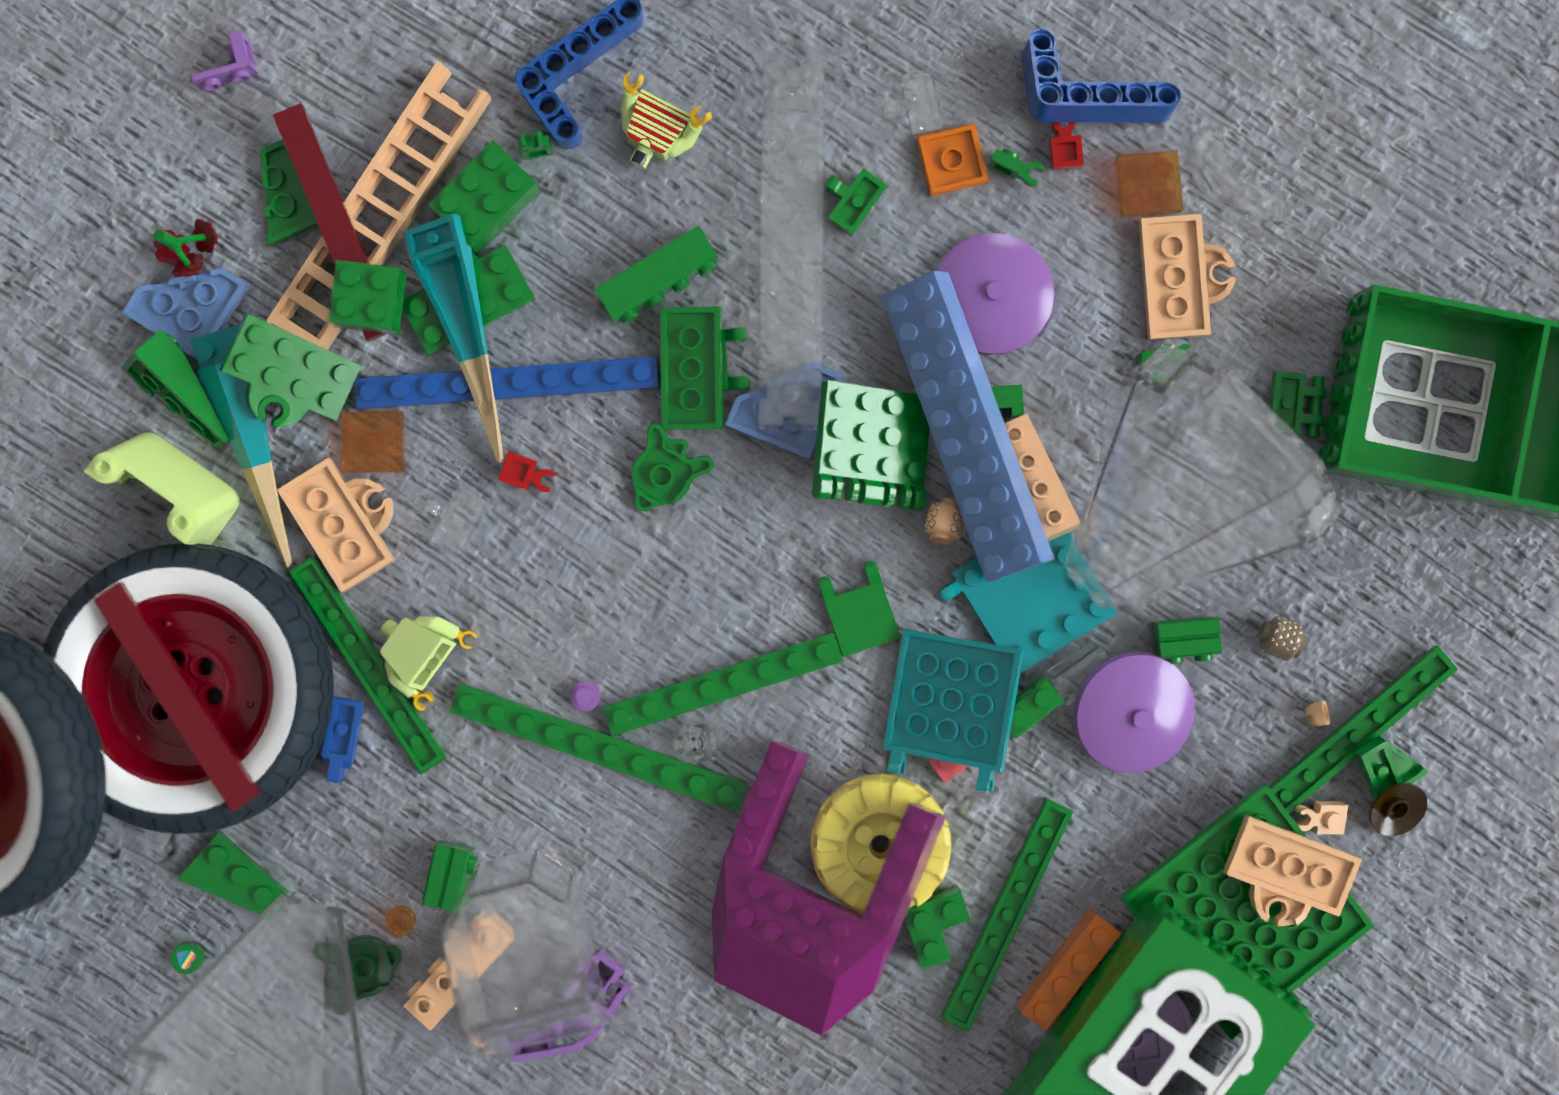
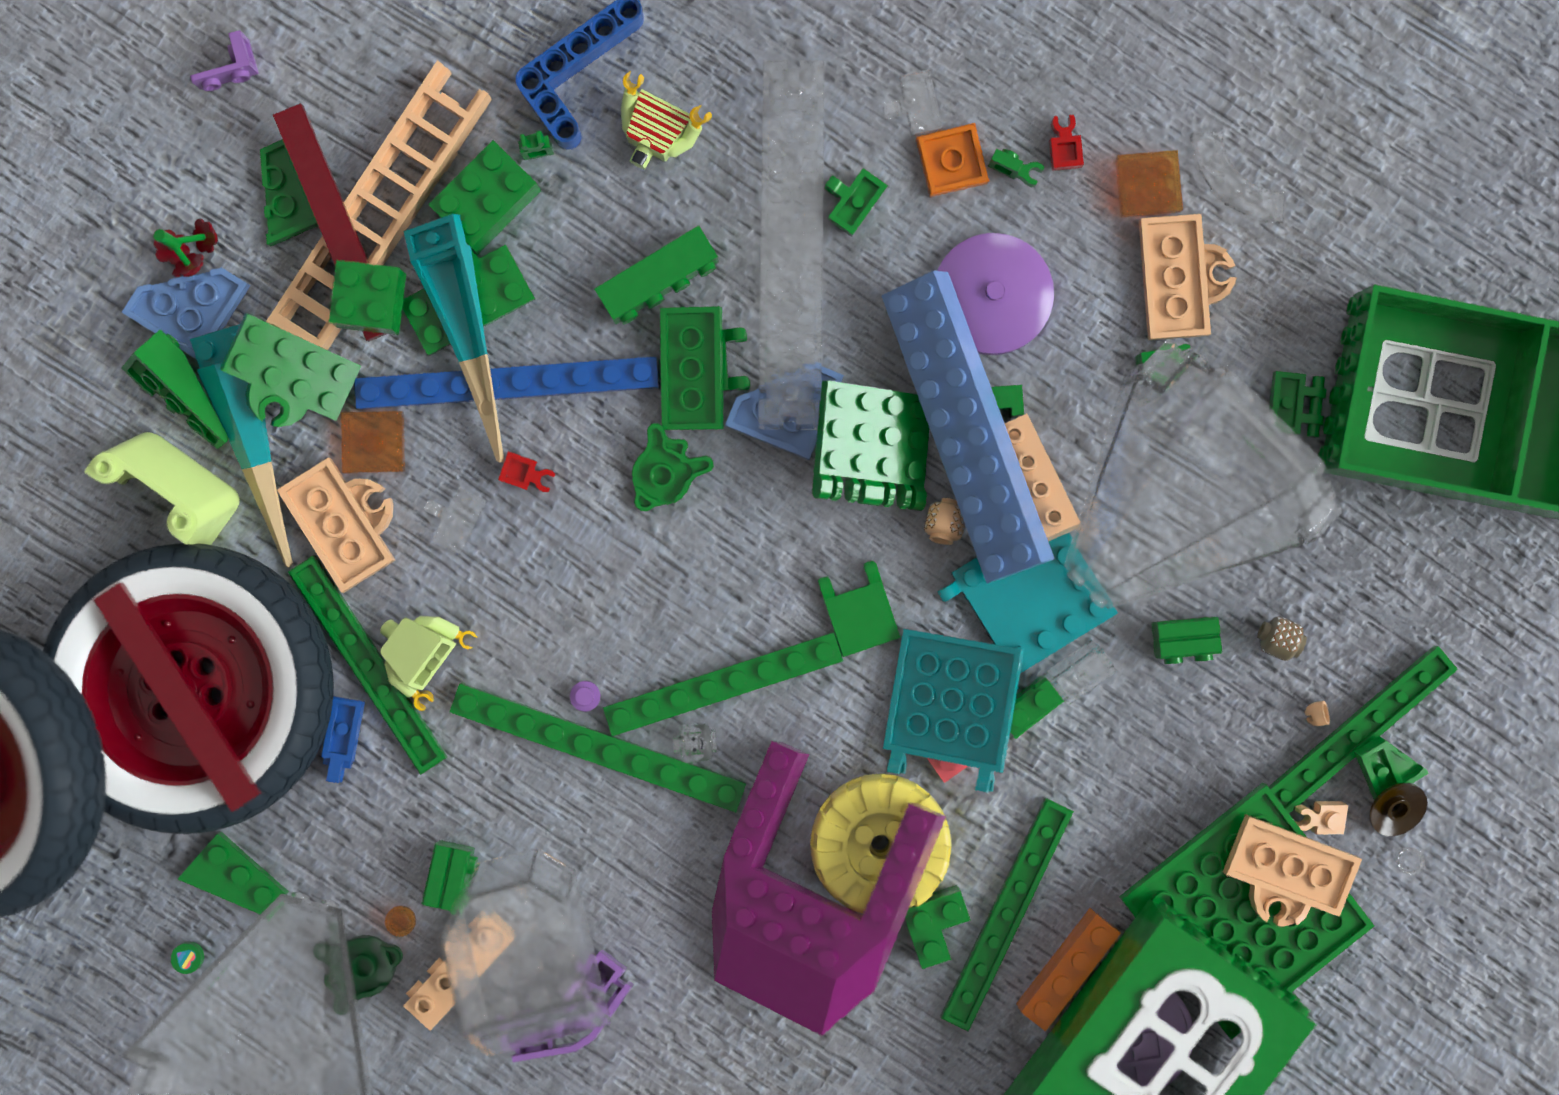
blue beam [1022,29,1181,123] -> none
medium lavender dish [1073,652,1194,773] -> none

